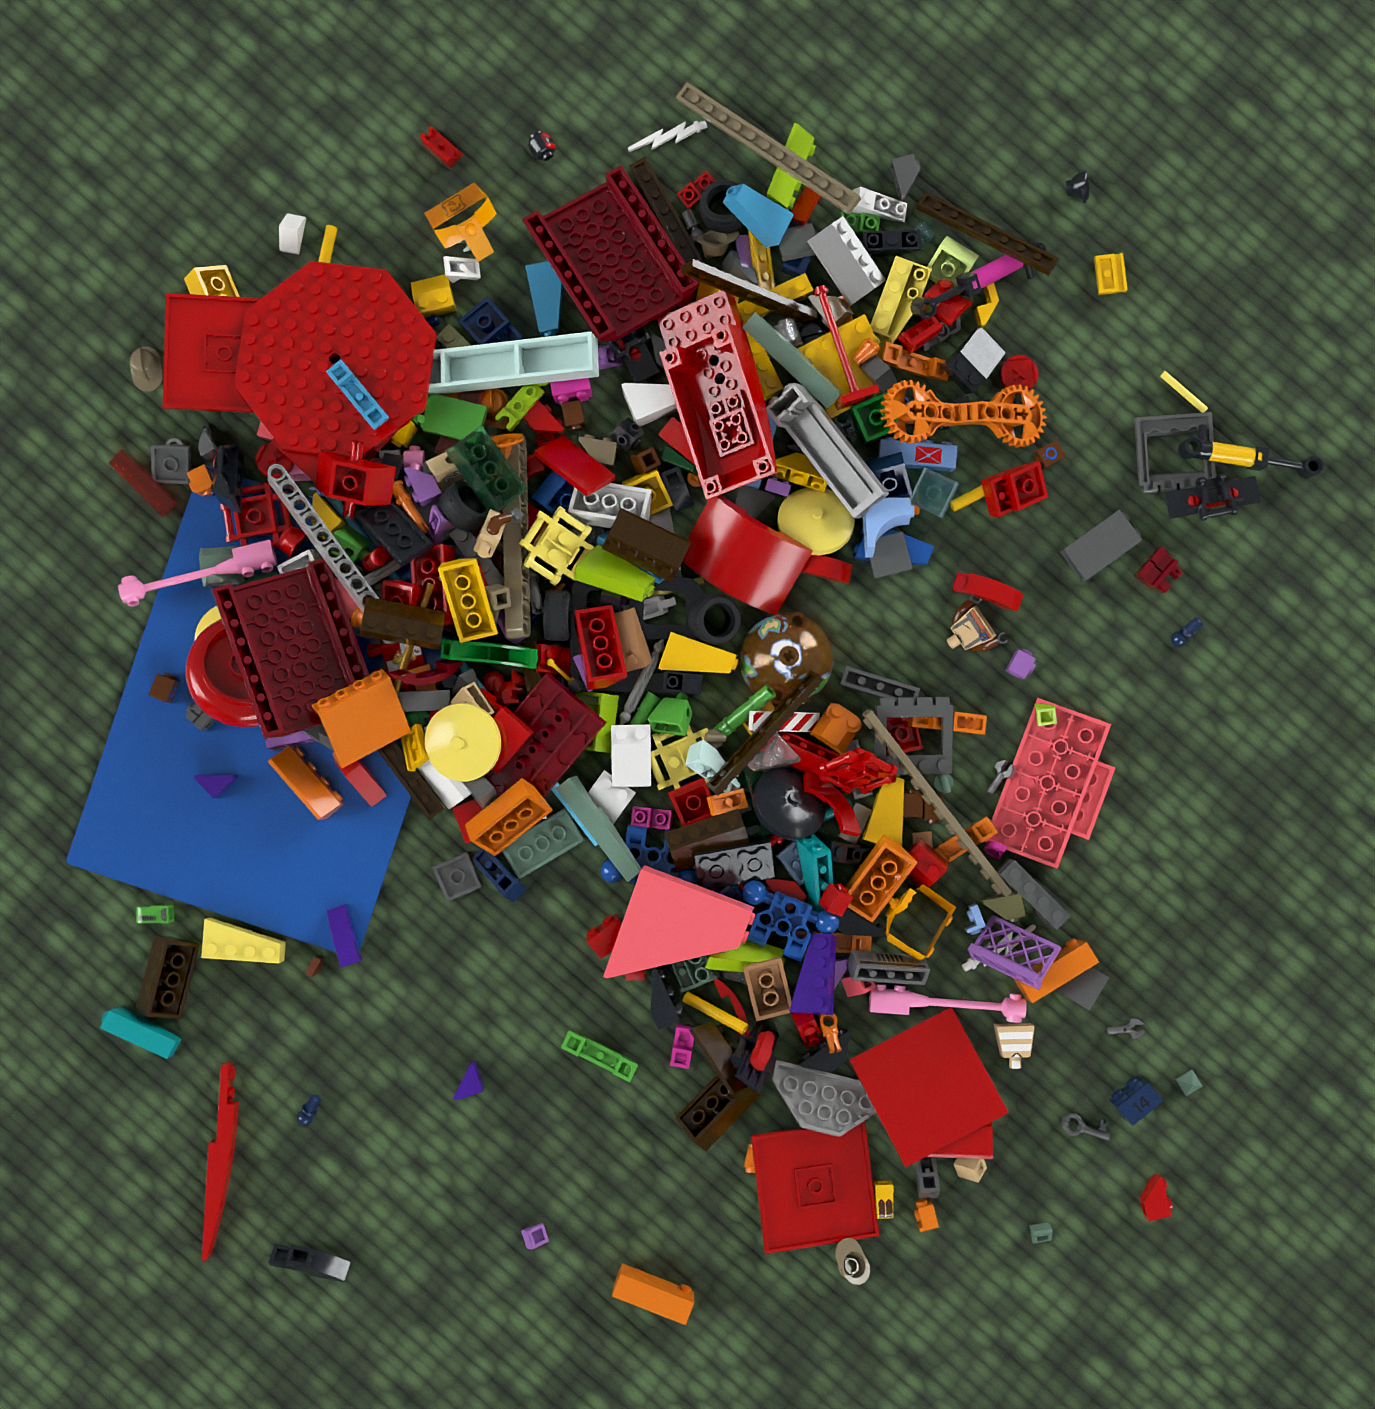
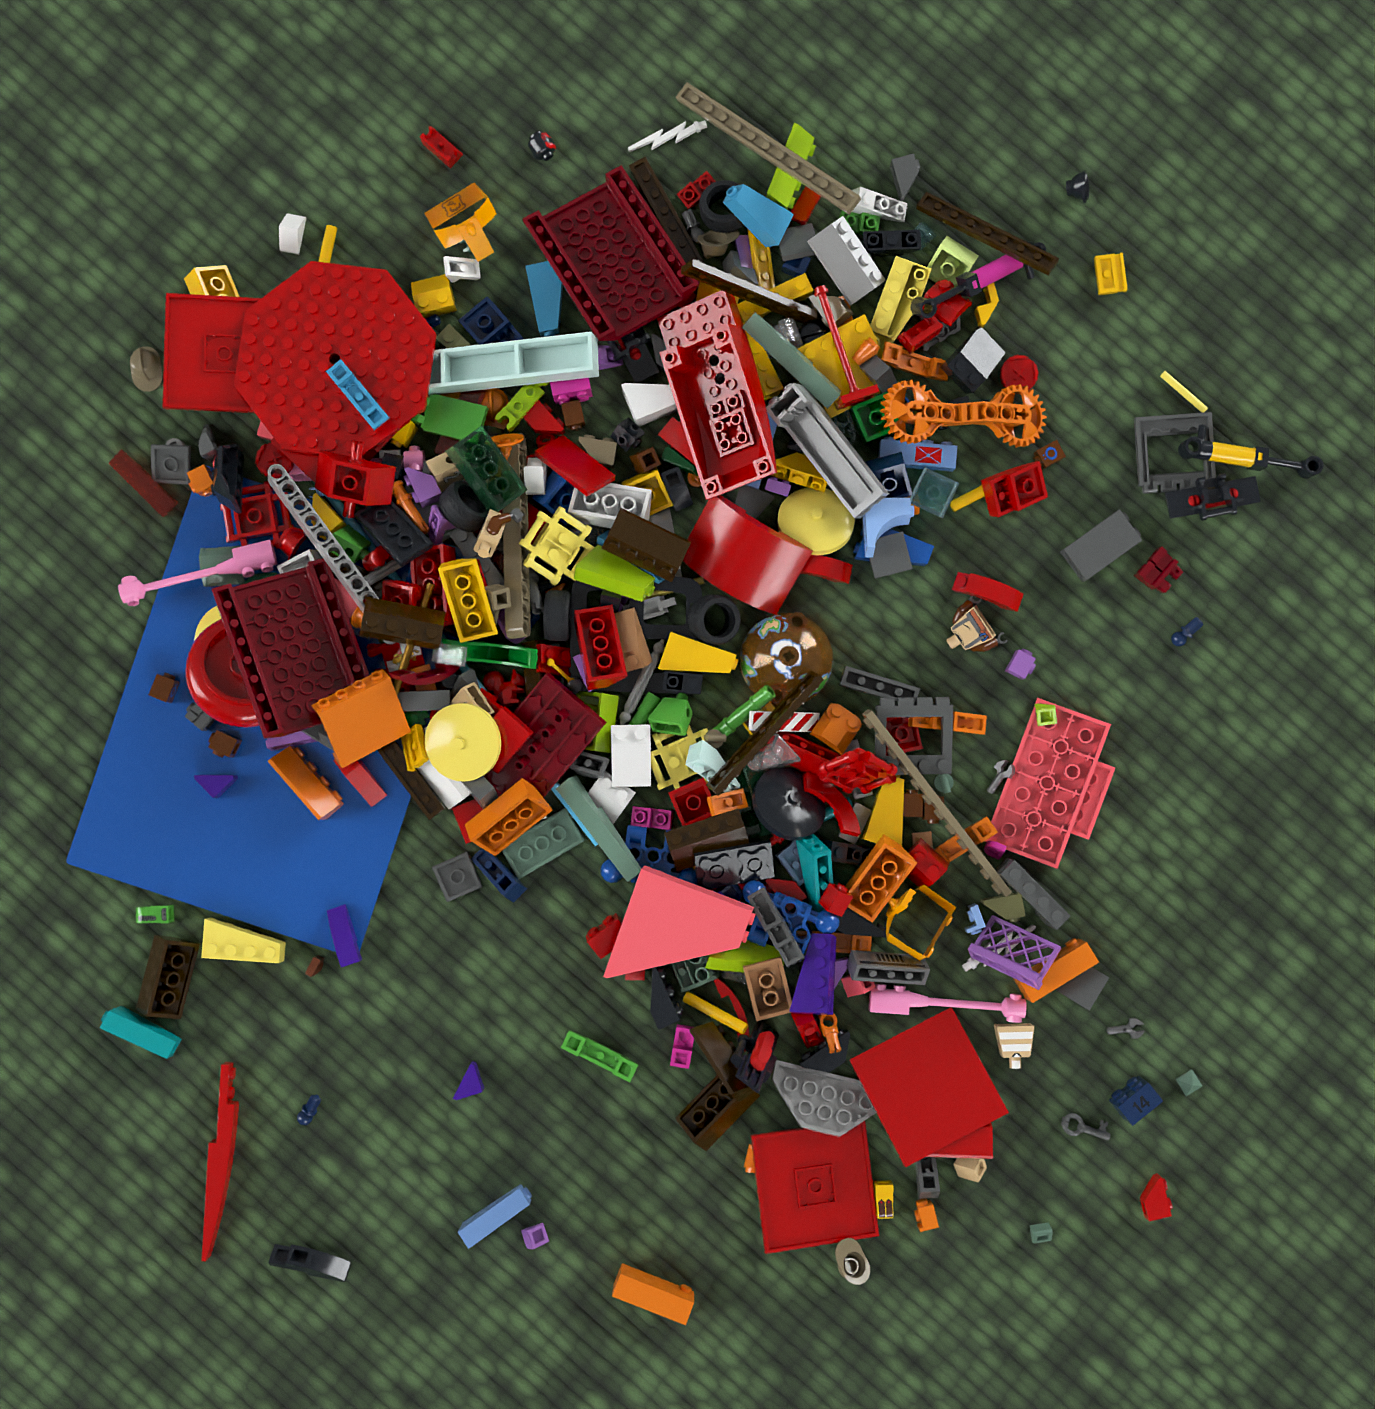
none -> reddish brown brick [208,730,242,758]
none -> clear slope [432,642,467,667]
none -> medium blue slope [458,1184,532,1249]
none -> white slope [524,458,548,495]
none -> dark grey slope [569,752,610,779]
none -> dark grey slope [747,887,805,967]

